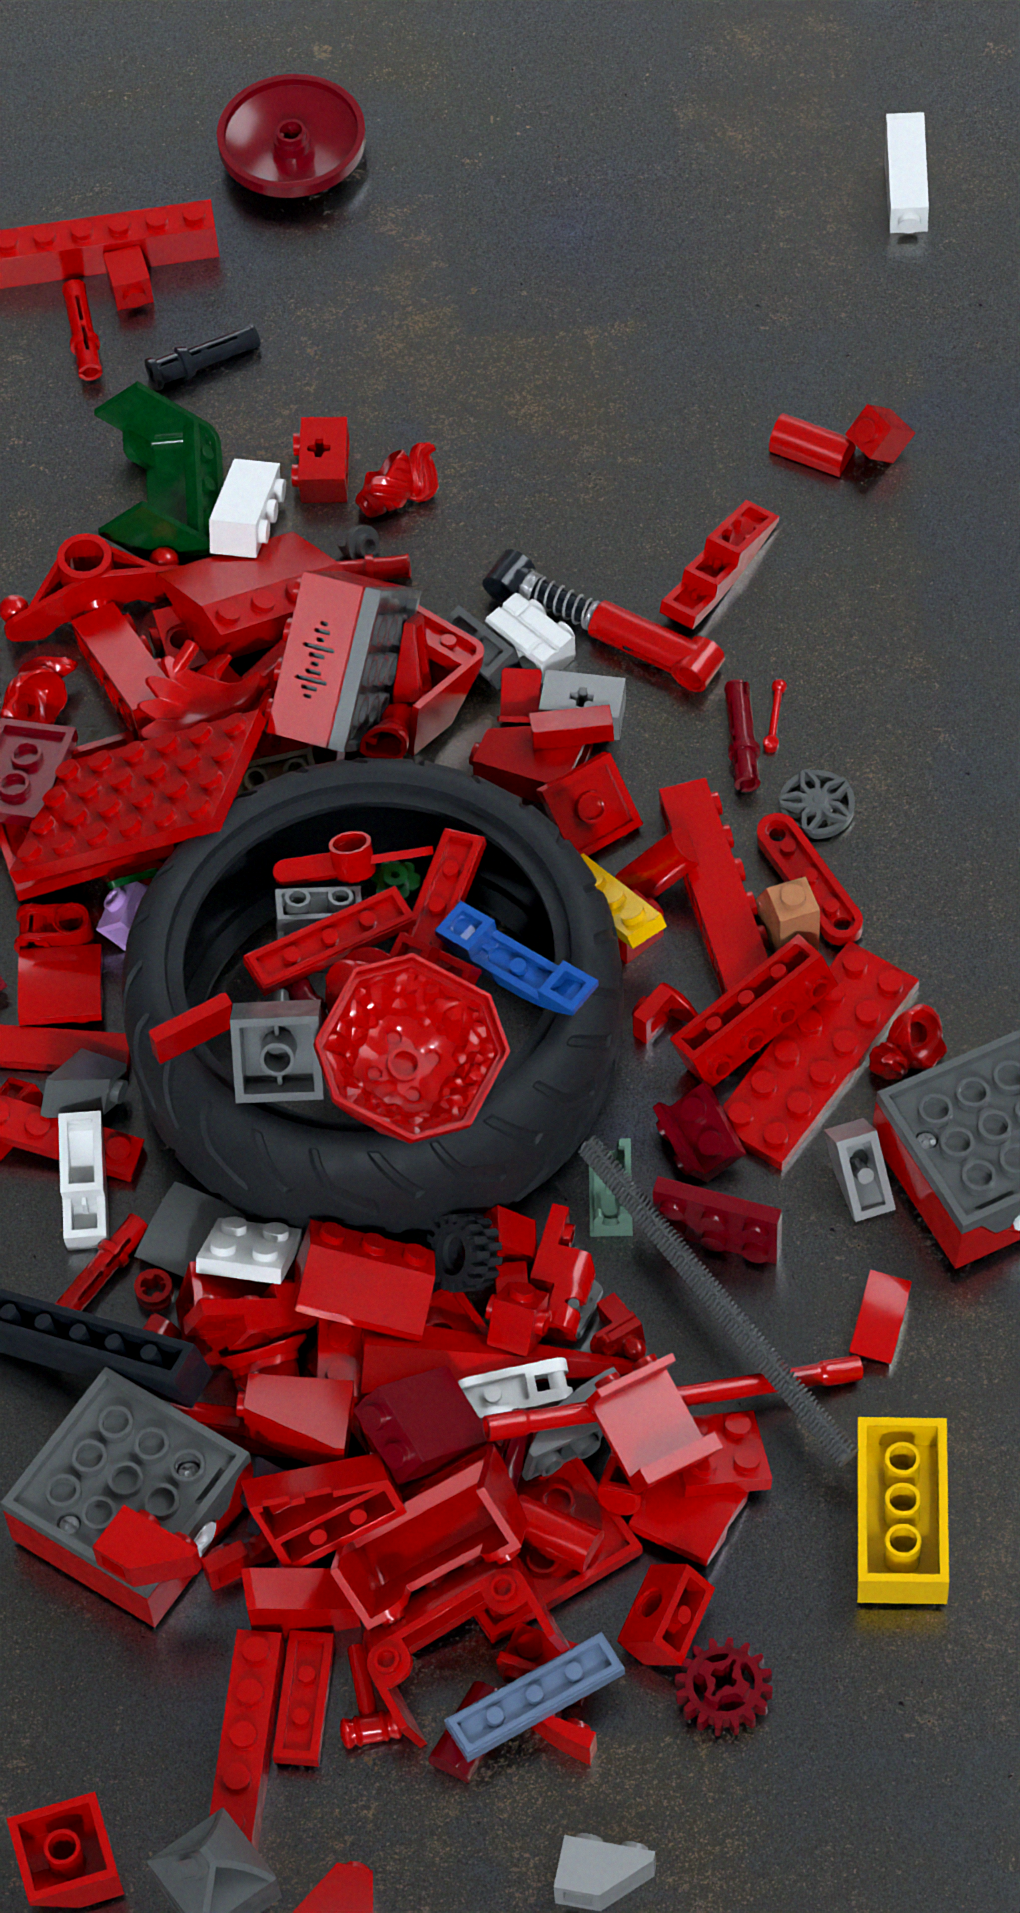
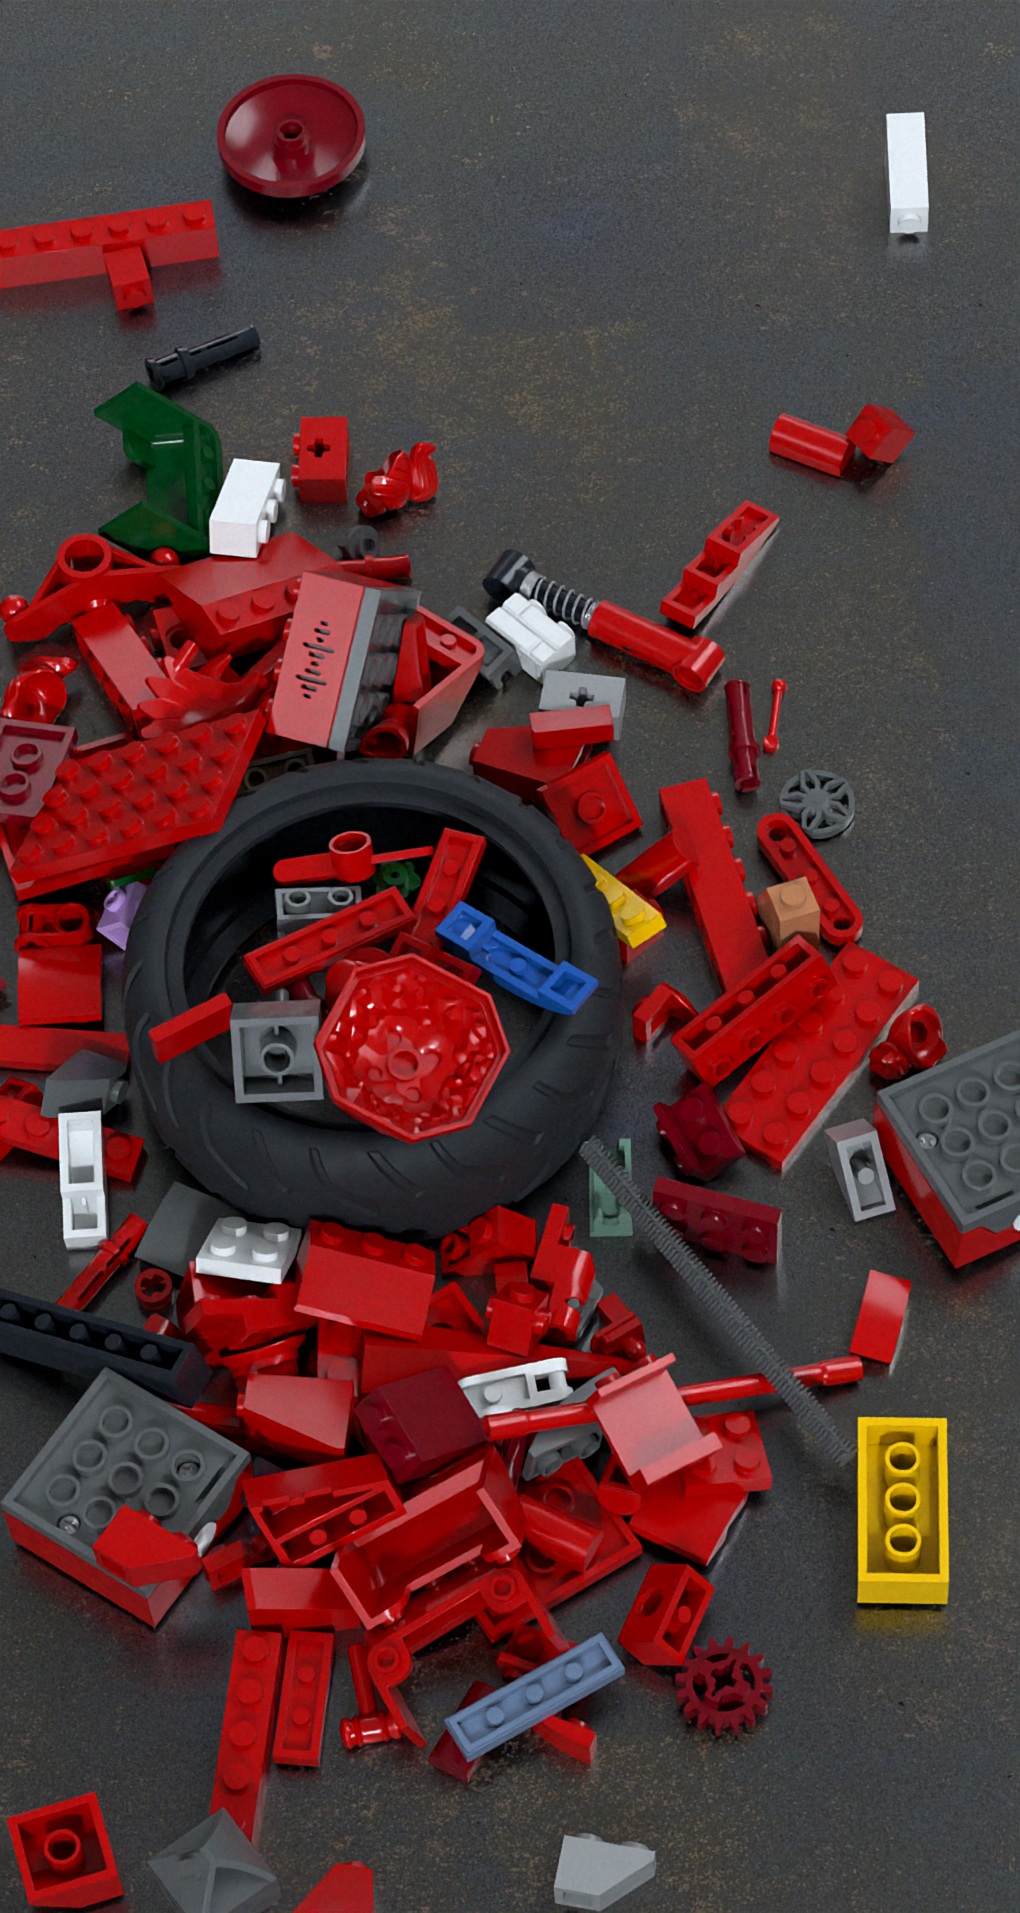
red pin [62,279,103,381] -> none
black tyre [426,1213,503,1293] -> none
red bracket [497,668,542,723] -> none

